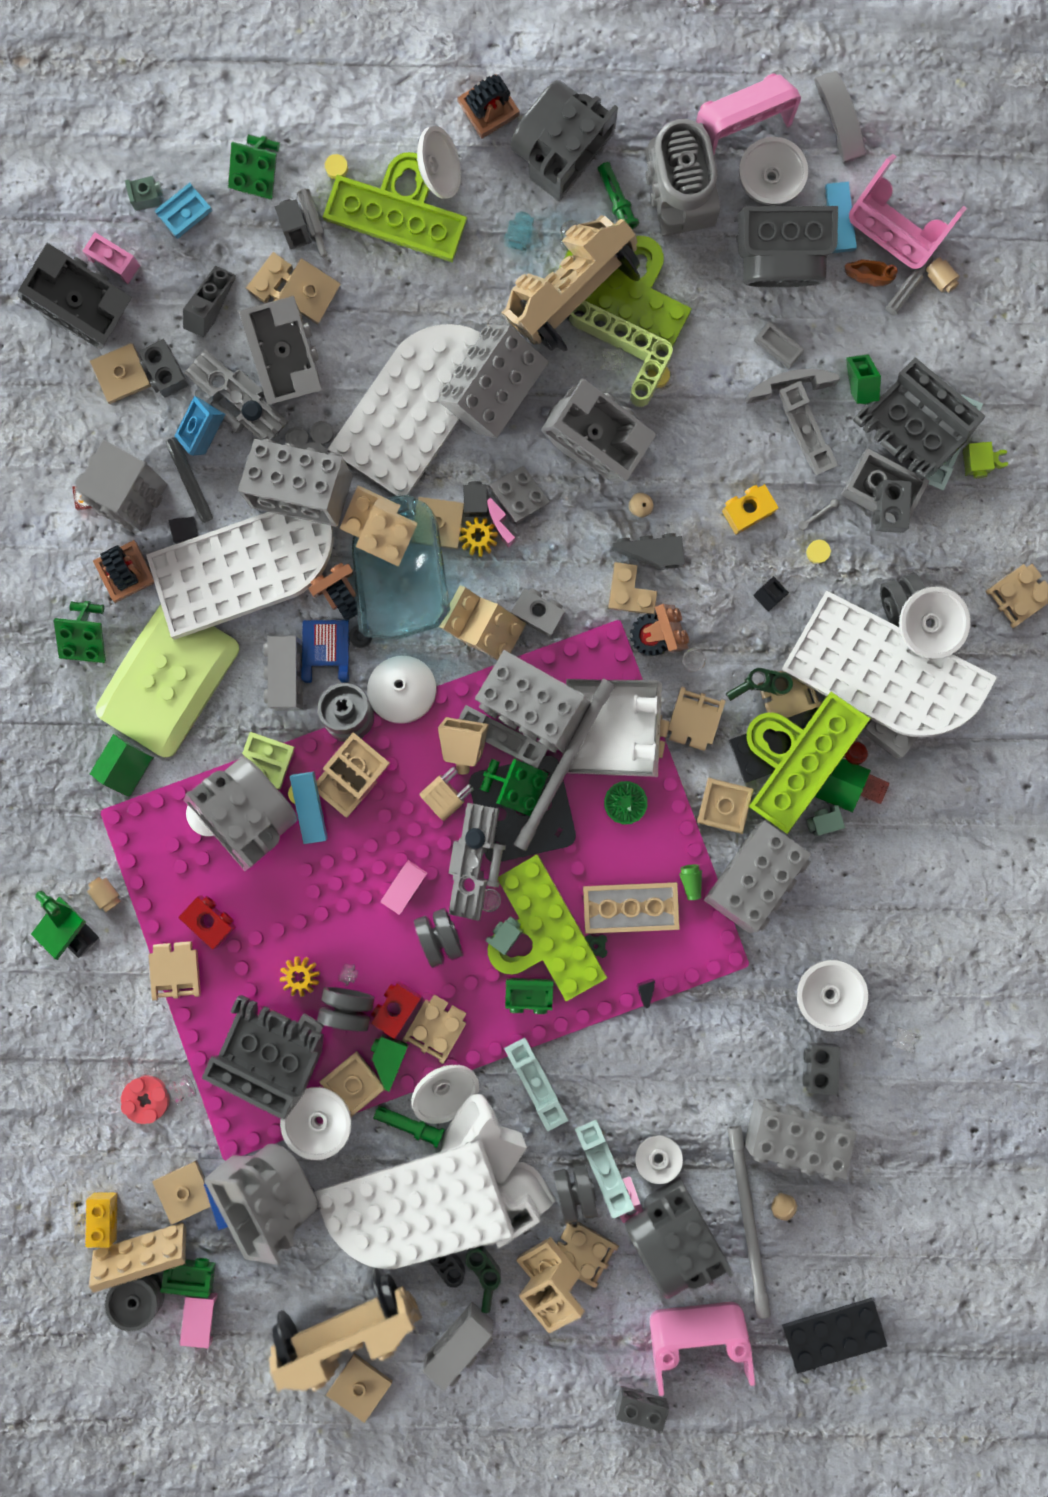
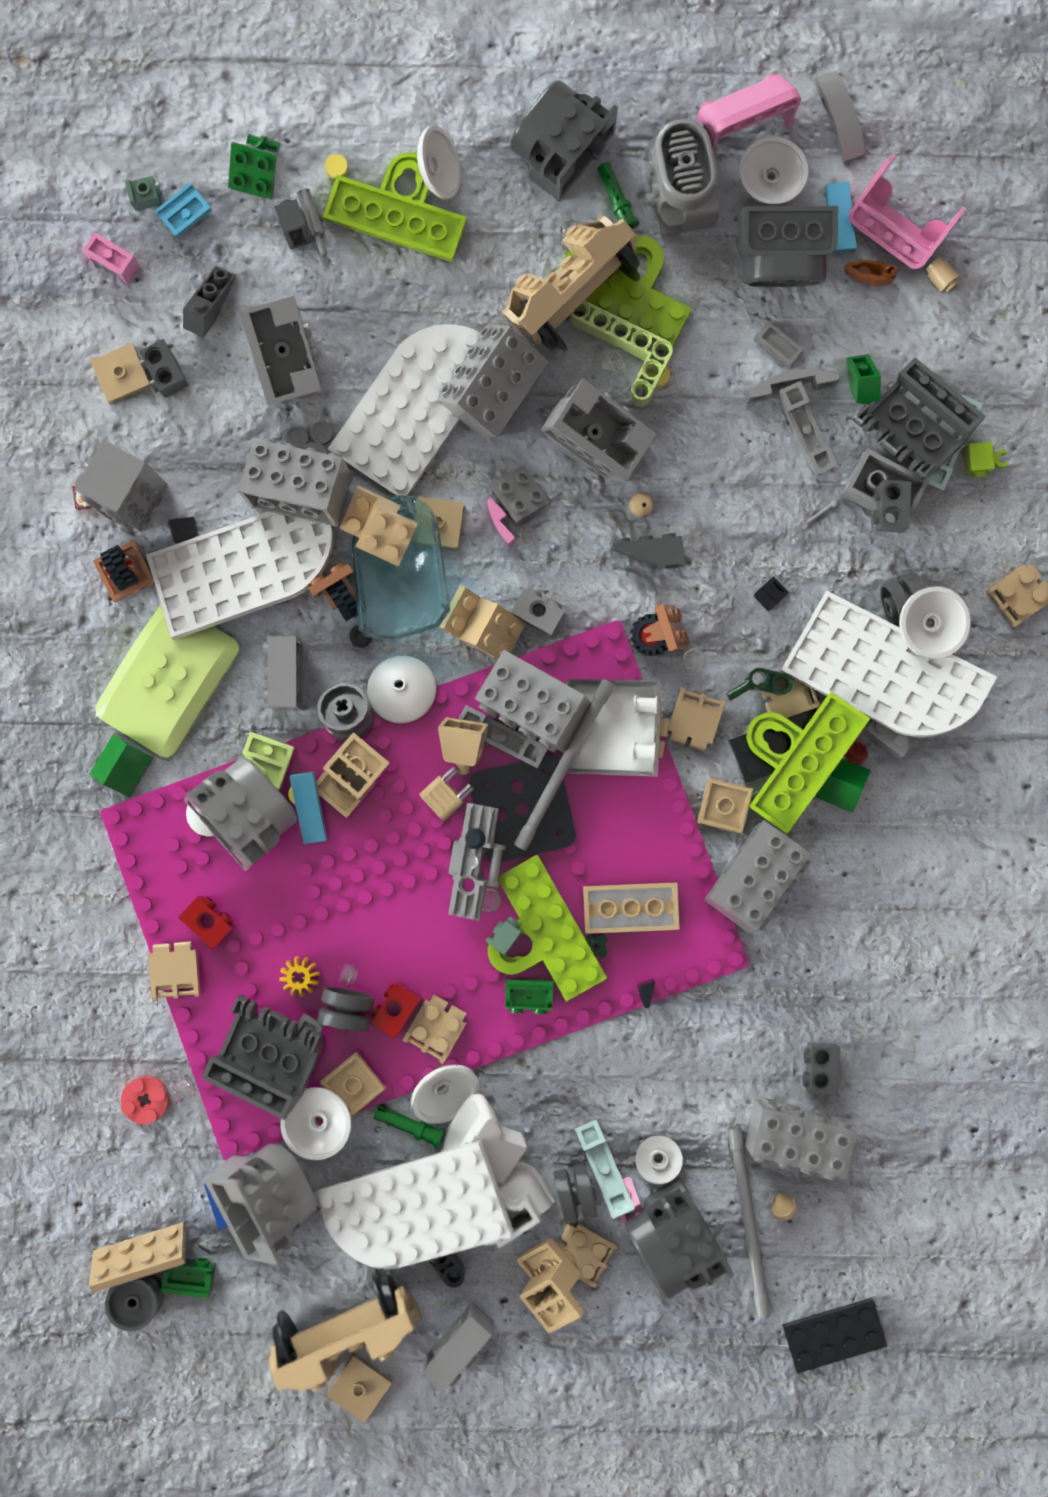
dark grey brick [18,242,132,349] -> none
green plate [31,891,86,960] -> none
green plate [53,601,106,663] -> none
black slope [68,923,99,958] -> none
yellow brick [85,1192,118,1247] -> none
tan brick [87,877,121,913] -> none
tan plate [152,1160,211,1225] -> none
dark grey axle [165,437,213,523] -> none
dark azure slope [175,396,226,456] -> none
bright pink panel [180,1292,218,1348] -> none
light grey piece [184,349,288,440] -> none
tan plate [246,252,293,304] -> none
tan plate [278,258,341,324] -> none
blue flag [301,620,349,683] -> none
green slope [371,1034,409,1092] -> none
bright pink slope [380,860,427,915] -> none
dark grey wheel [414,908,463,968] -> none
plate [457,74,520,139] -> none
yellow gear [459,517,498,557] -> none
dark grey brick [463,481,488,517] -> none
dark green beam [466,1245,501,1314] -> none
green plate [480,759,549,816] -> none
clear light blue brick [504,211,534,252] -> none
light aqua slope [504,1037,568,1132] -> none
green wheel [604,781,647,824] -> none
tan plate [608,562,657,614] -> none
dark grey brick [615,1386,669,1433] -> none
bright pink windscreen [650,1302,755,1396] -> none
bright green cone [679,864,702,900] -> none
yellow brick [722,484,779,535] -> none
white dish [797,960,868,1031] -> none
light yellow tile [806,540,831,564] -> none
sand green brick [806,805,845,836] -> none
clear red tile [860,774,890,804] -> none
light grey axle [886,256,933,315] -> none

